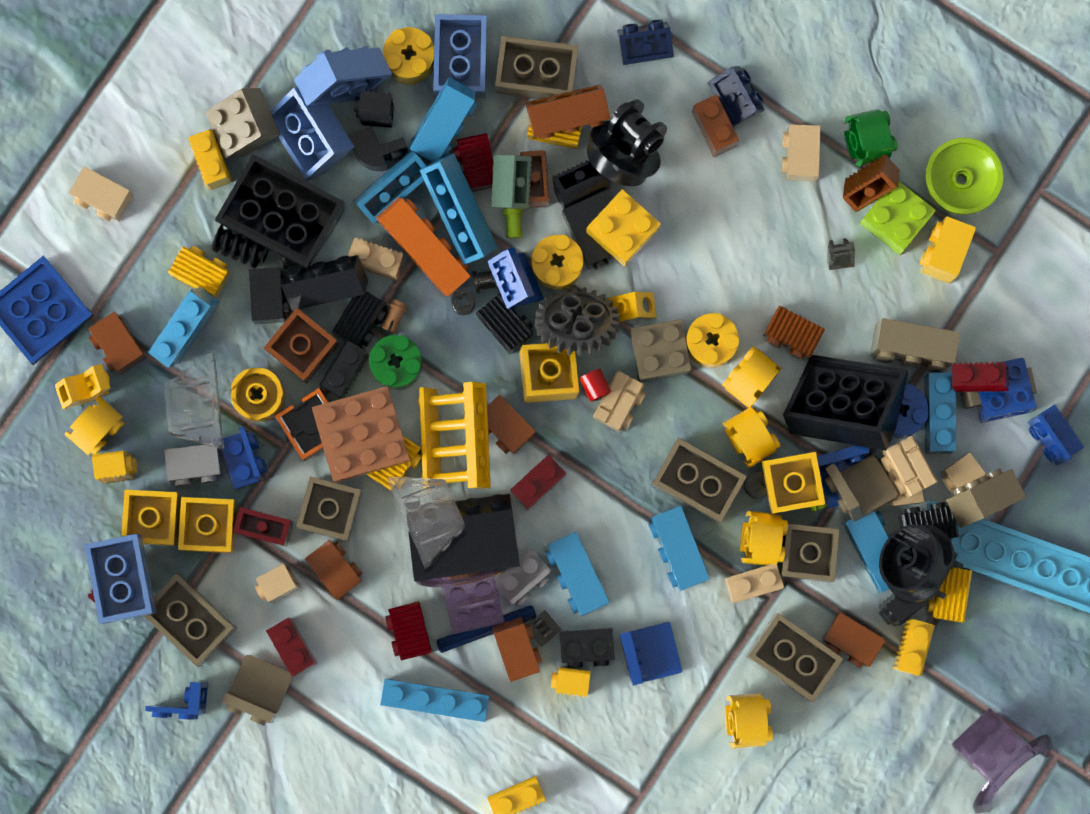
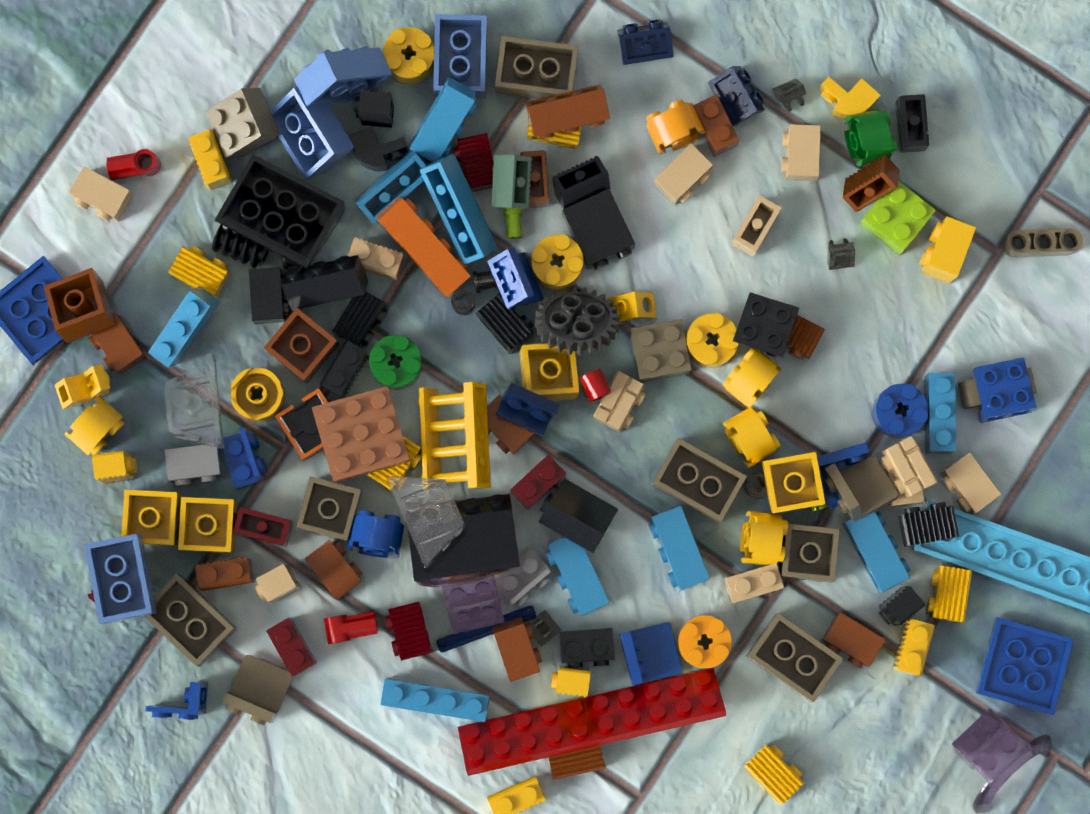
medium nougat pin [381,299,408,334] -> none
yellow brick [586,189,661,267] -> none
black piece [587,99,667,186] -> none
yellow brick [725,693,773,749] -> none
black slope [783,355,908,451] -> none
dark tan brick [870,318,960,372] -> none
black piece [879,524,964,602] -> none
lime dish [925,138,1003,215] -> none
dark tan brick [946,468,1026,528] -> none
dark red brick [952,362,1009,392] -> none
blue bracket [1027,404,1084,465] -> none
none -> dark orange brick [44,268,115,343]
none -> red piece [106,149,161,181]
none -> dark orange brick [195,556,254,591]
none -> red piece [324,612,378,644]
none -> blue brick [347,510,404,558]
none -> red plate [458,668,726,776]
none -> dark blue bracket [496,382,559,436]
none -> black brick [538,478,618,553]
none -> dark orange brick [549,746,605,780]
none -> light orange brick [646,99,706,155]
none -> tan brick [653,143,713,205]
none -> light orange brick [677,615,732,668]
none -> tan brick [731,195,782,257]
none -> black hinge [733,292,800,357]
none -> yellow brick [743,744,804,805]
none -> clear smoke tile [773,78,807,112]
none -> yellow brick [819,76,881,120]
none -> black brick [895,94,929,153]
none -> blue plate [976,617,1074,715]
none -> dark tan beam [1003,228,1083,257]

